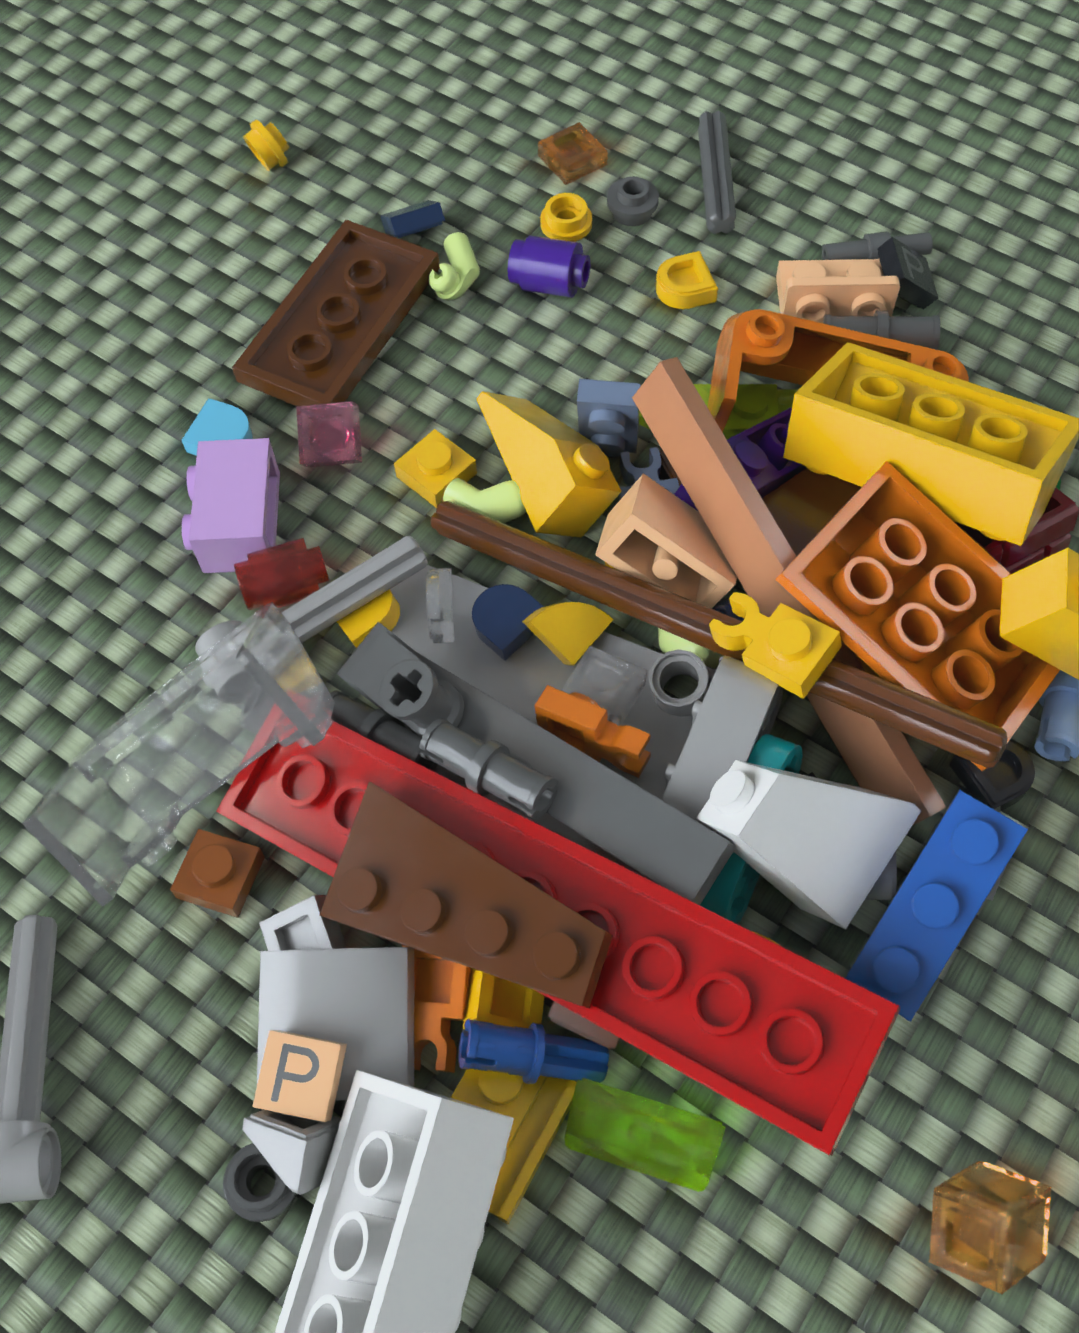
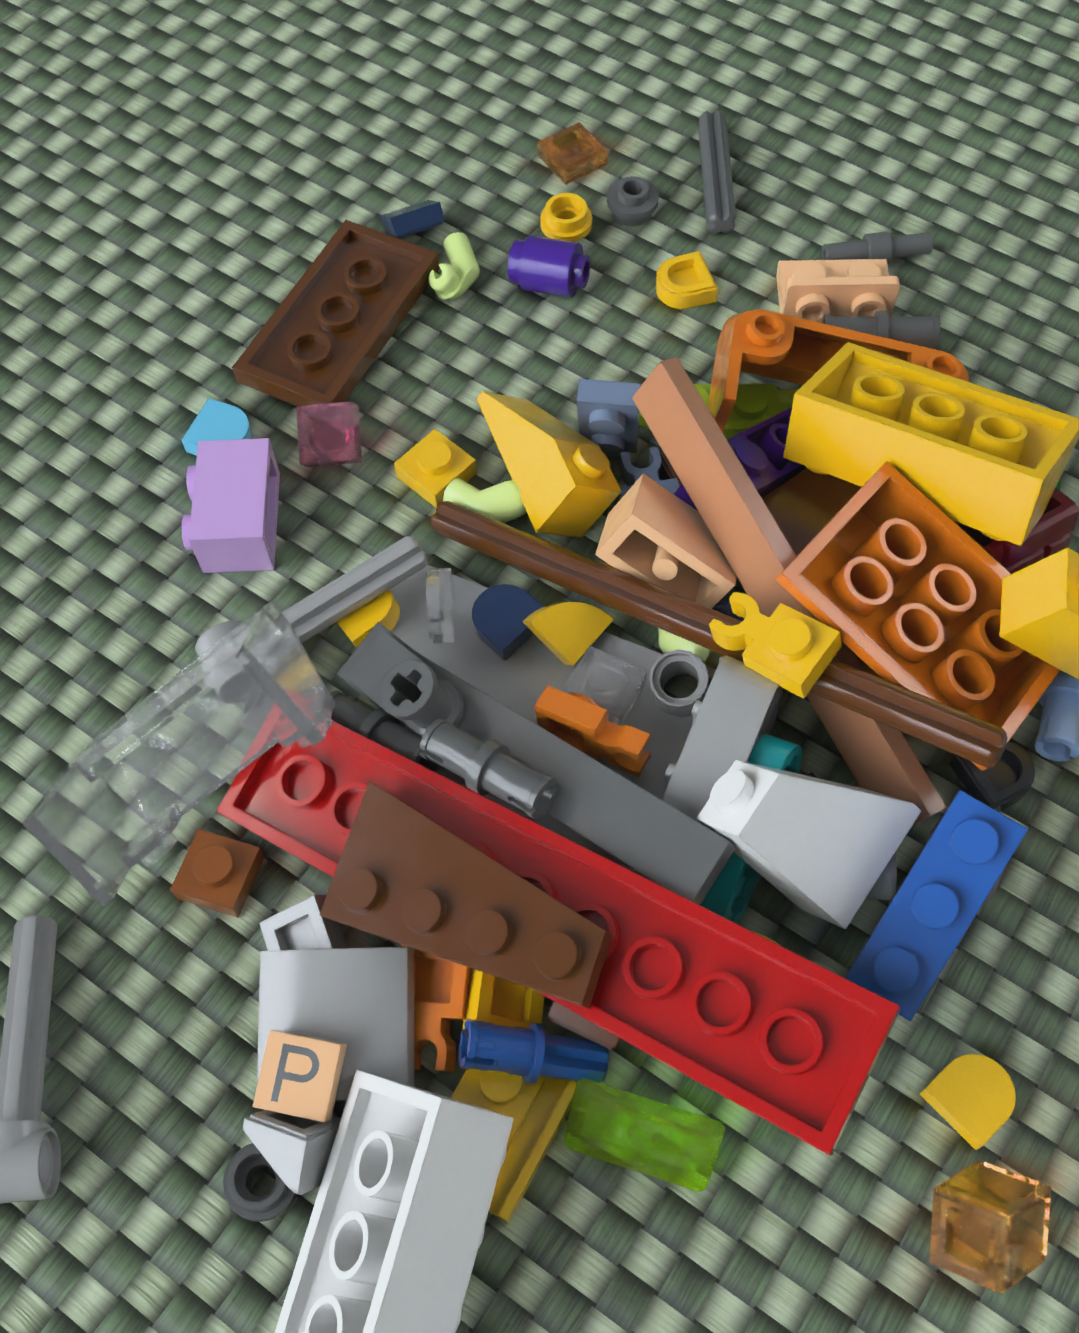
clear red brick [234,537,330,612] -> none
yellow plate [243,119,290,171] -> none
black tile [878,237,939,310] -> none
none -> yellow tile [920,1054,1016,1150]

